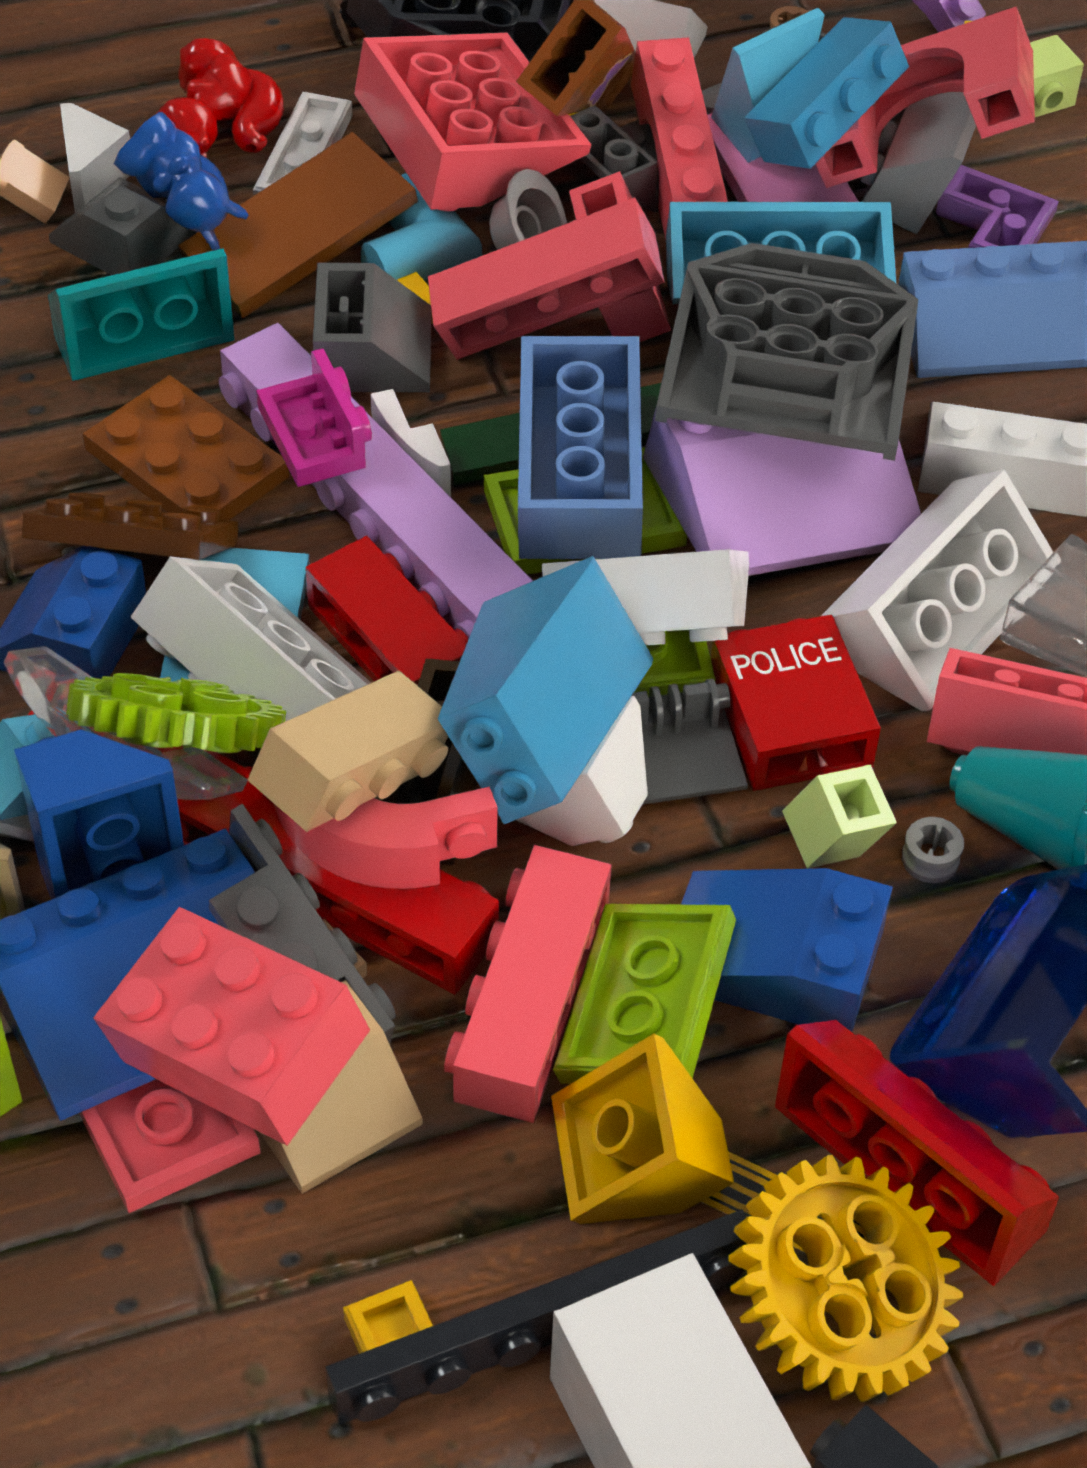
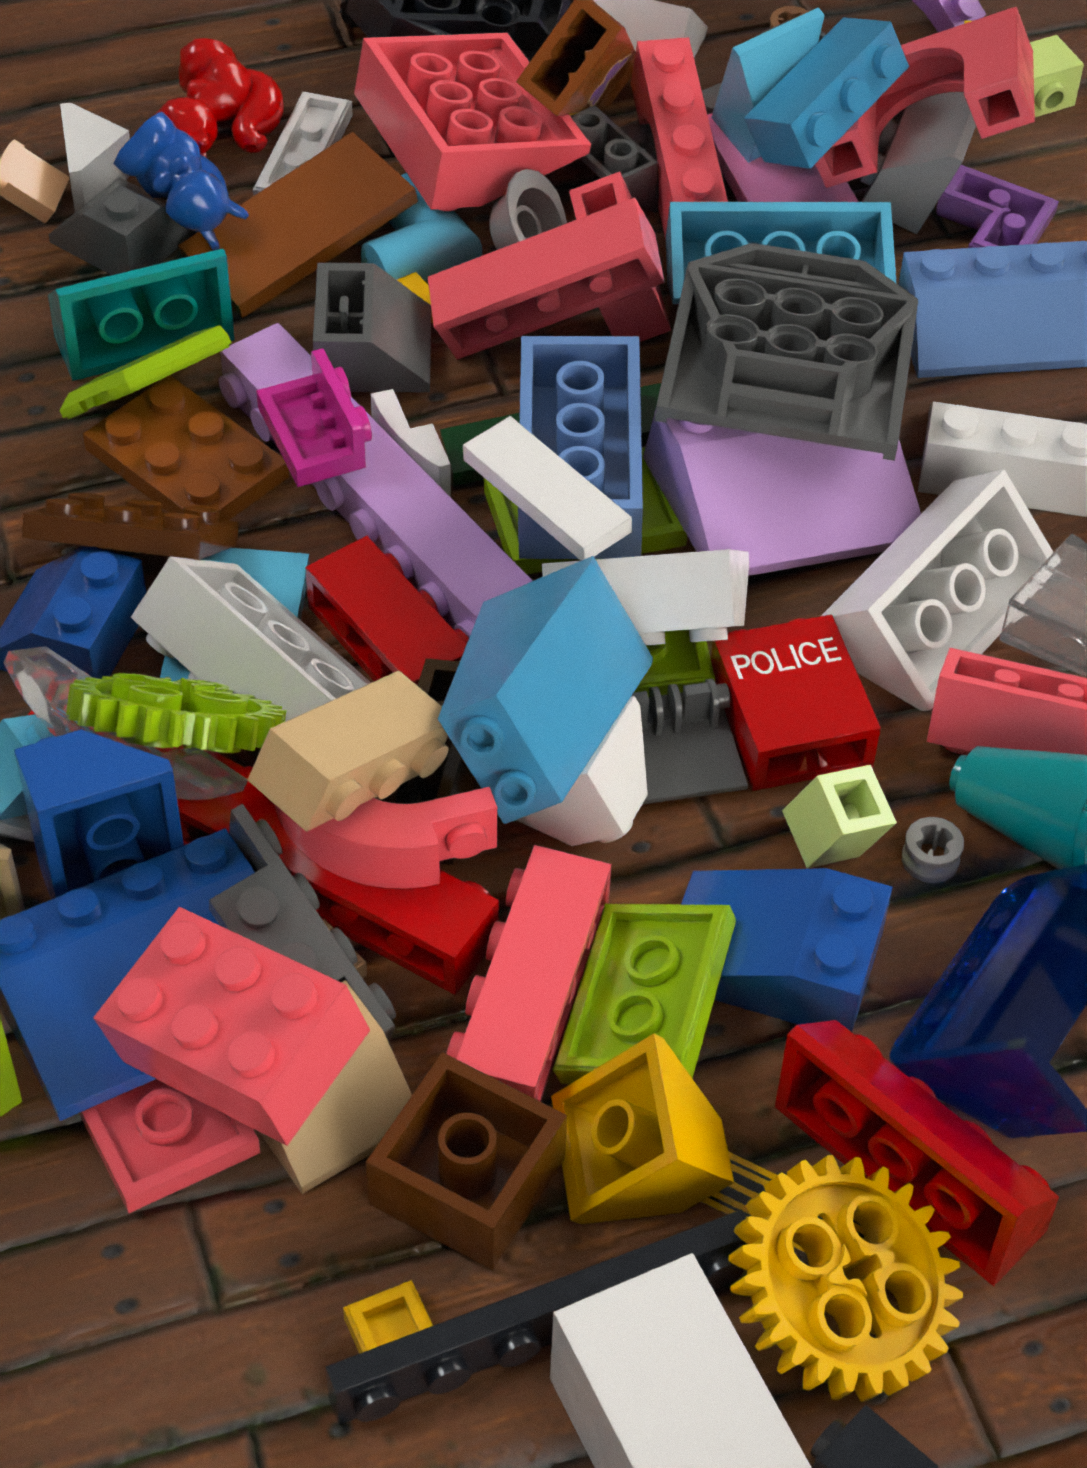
none -> lime tile [59,325,232,419]
none -> reddish brown brick [366,1052,567,1270]
none -> white tile [463,416,632,561]

